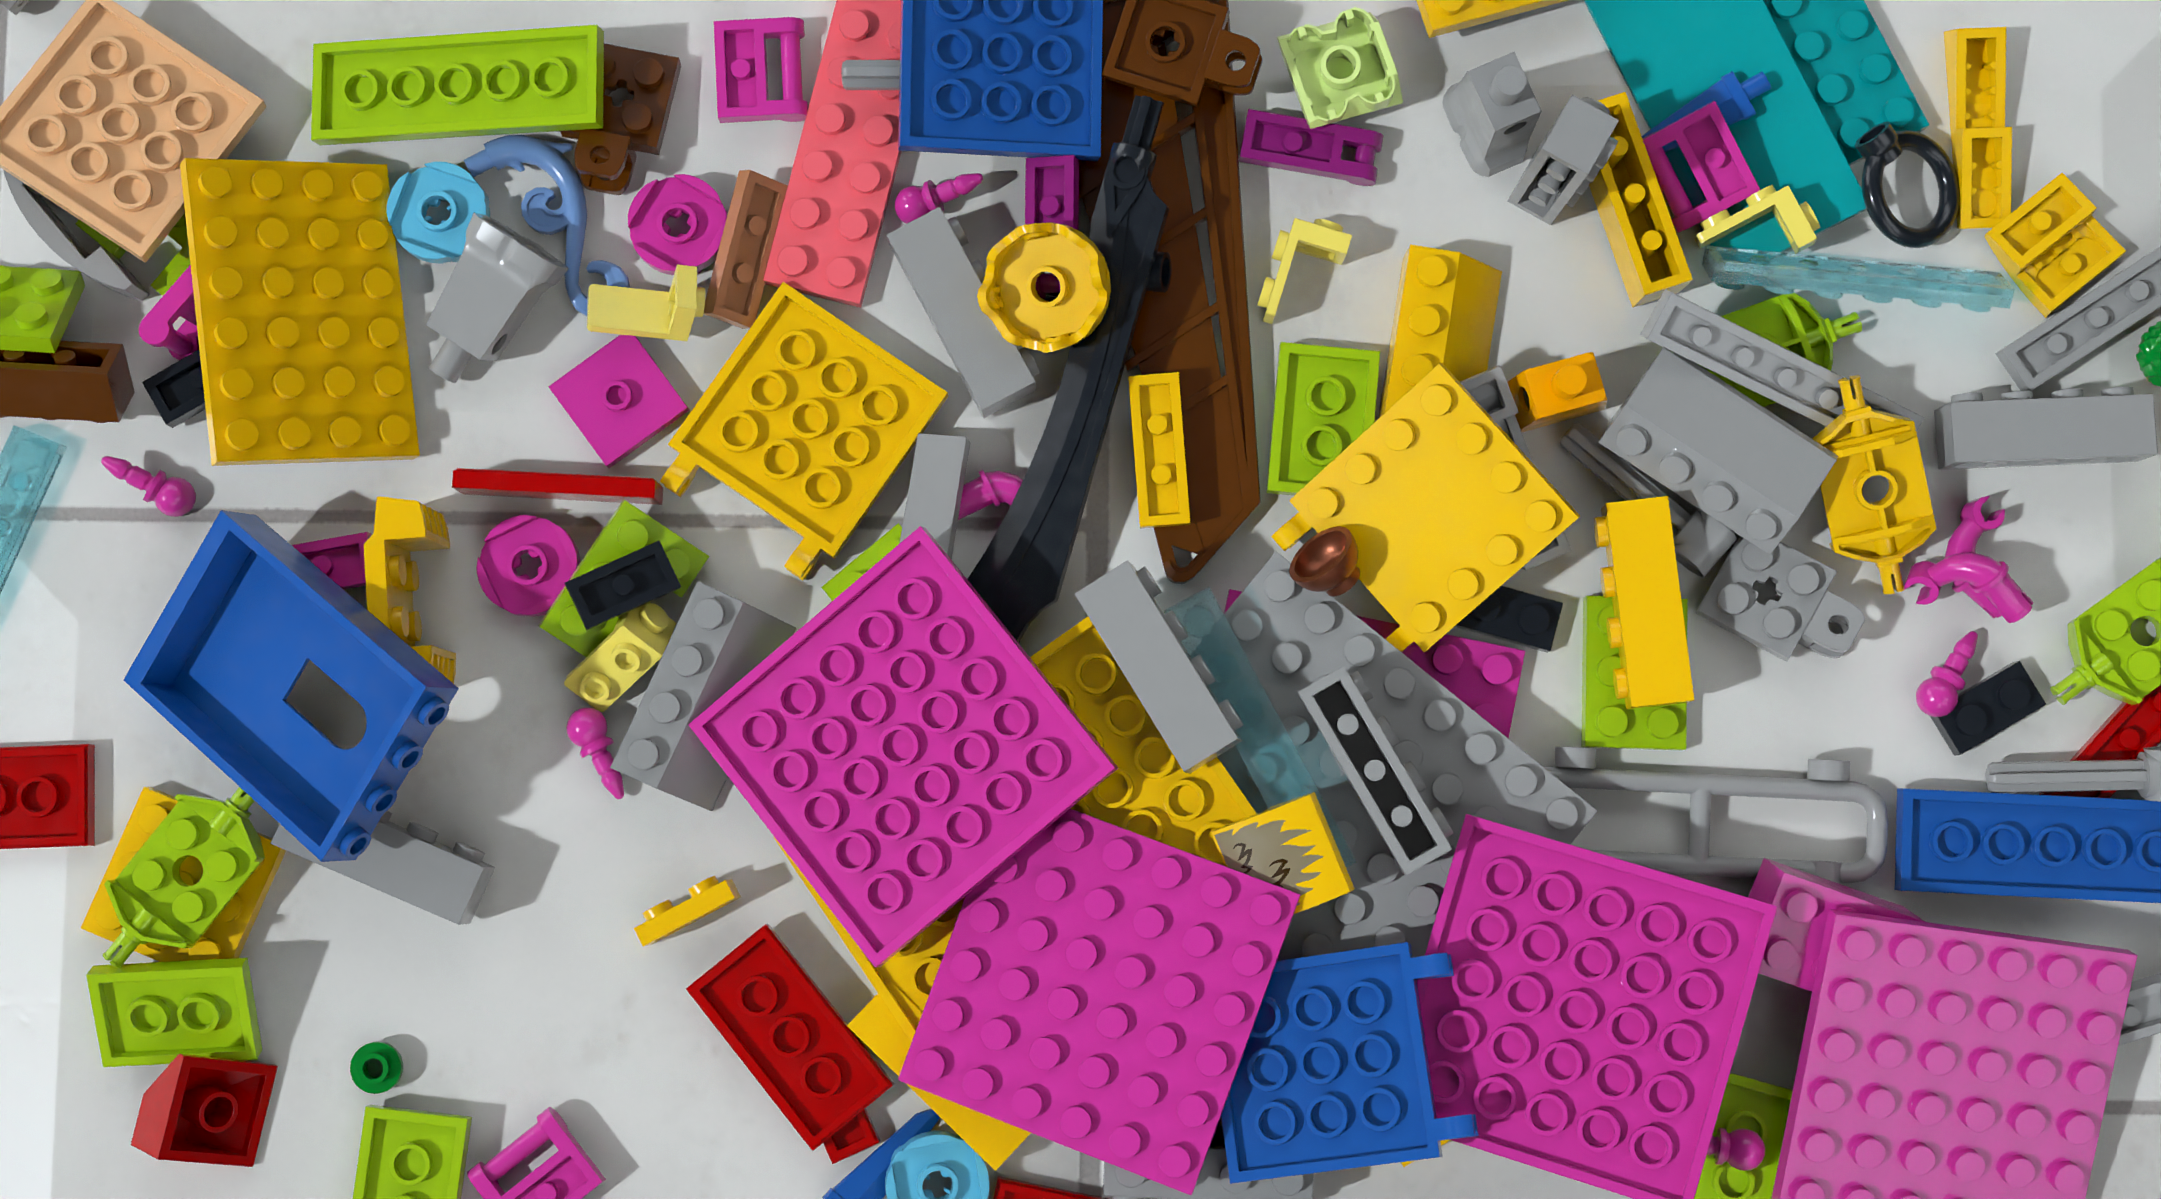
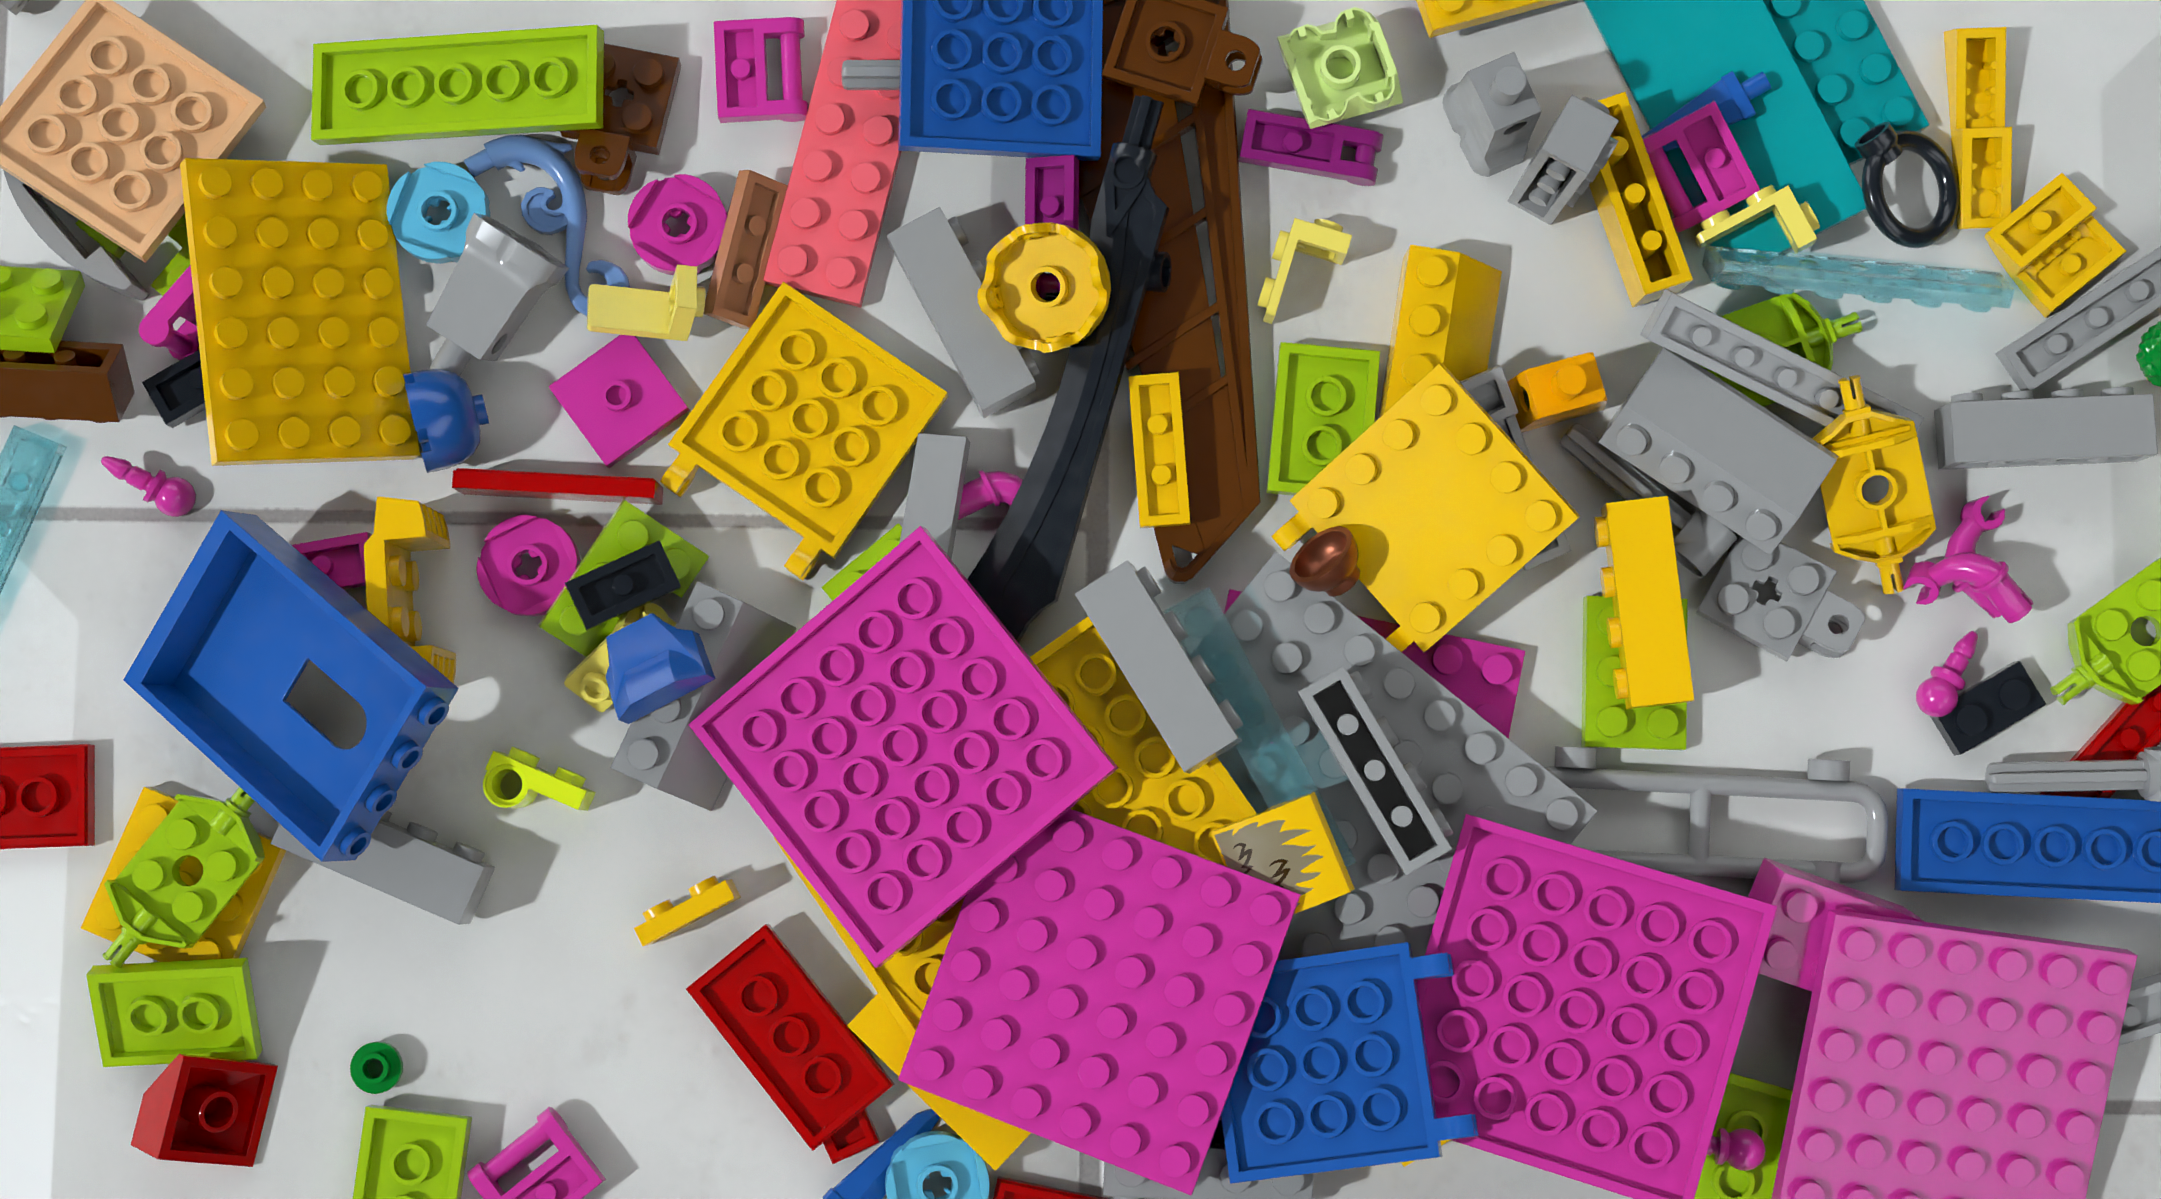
dark pink bar [566,708,624,799] -> none
dark pink bar [895,173,983,224] -> none
black plate [1454,586,1563,653] -> none
none -> blue cylinder [403,369,489,473]
none -> neon yellow plate [483,747,596,811]
none -> blue slope [605,613,716,724]

